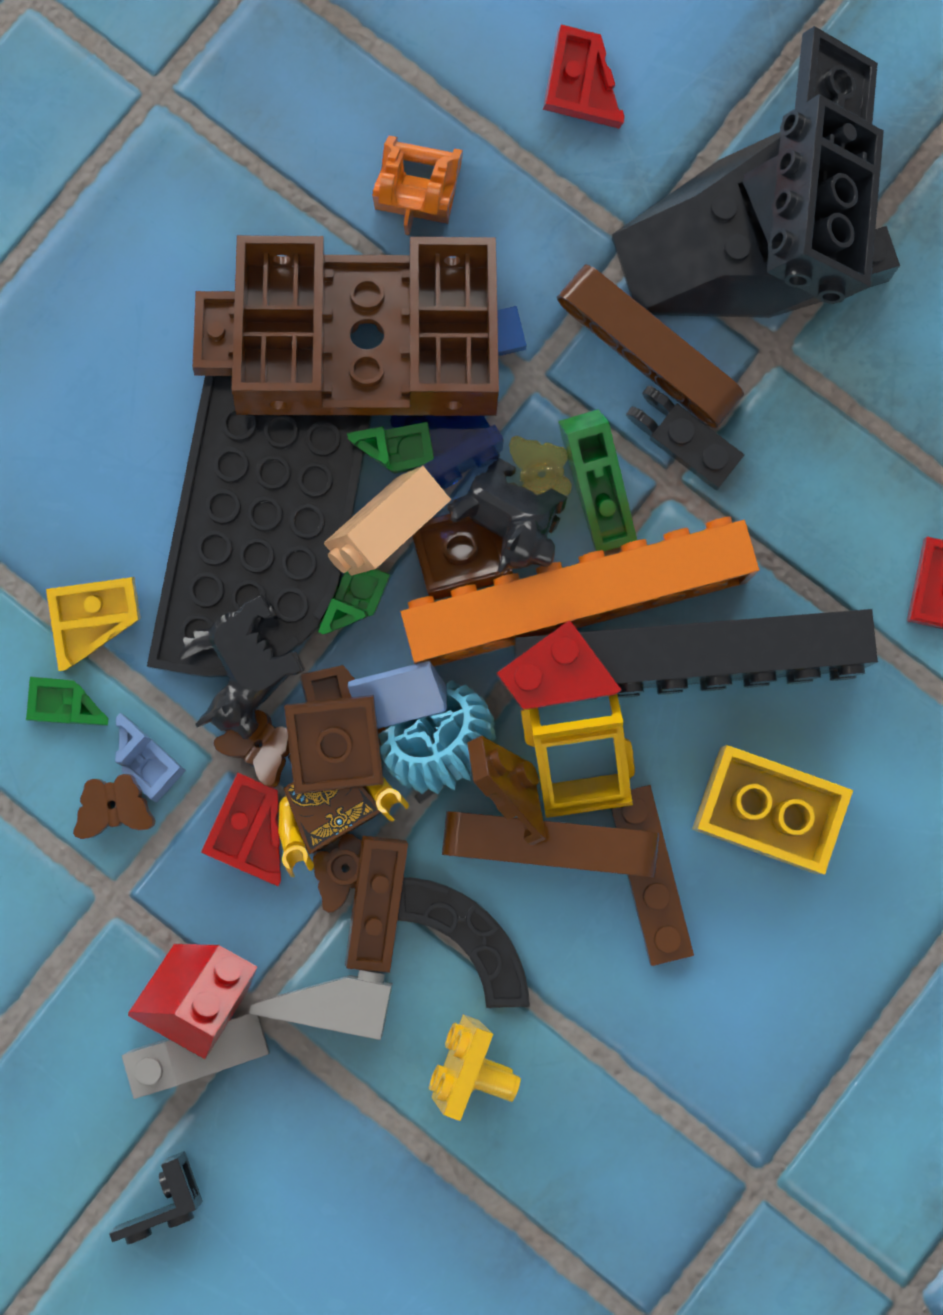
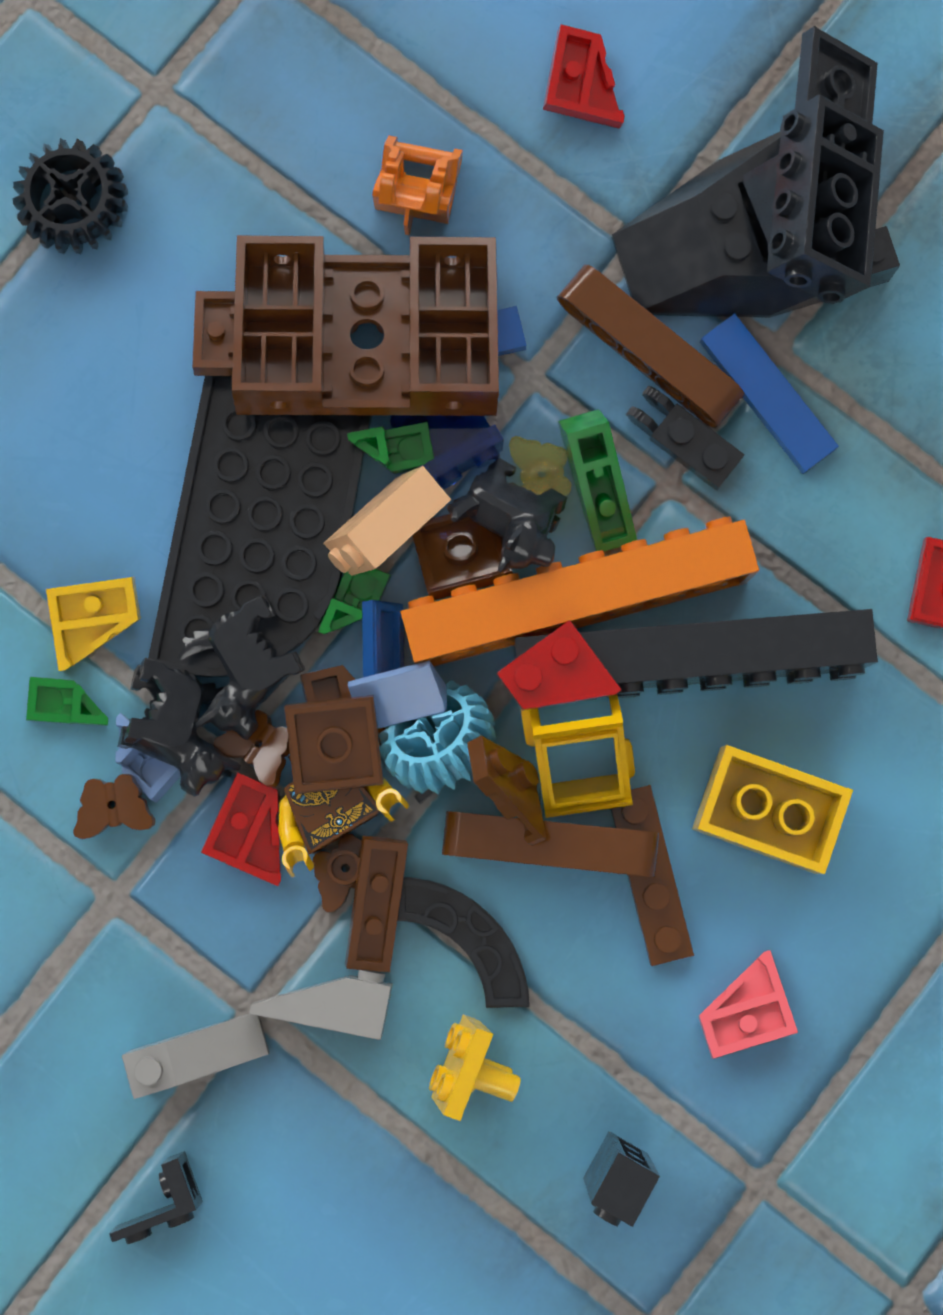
red slope [128,944,257,1059] -> none
none -> black gear [12,138,128,255]
none -> black animal [117,658,241,797]
none -> blue tile [362,600,404,678]
none -> black brick [583,1131,660,1227]
none -> coral wing [698,950,798,1059]
none -> blue tile [700,313,839,474]

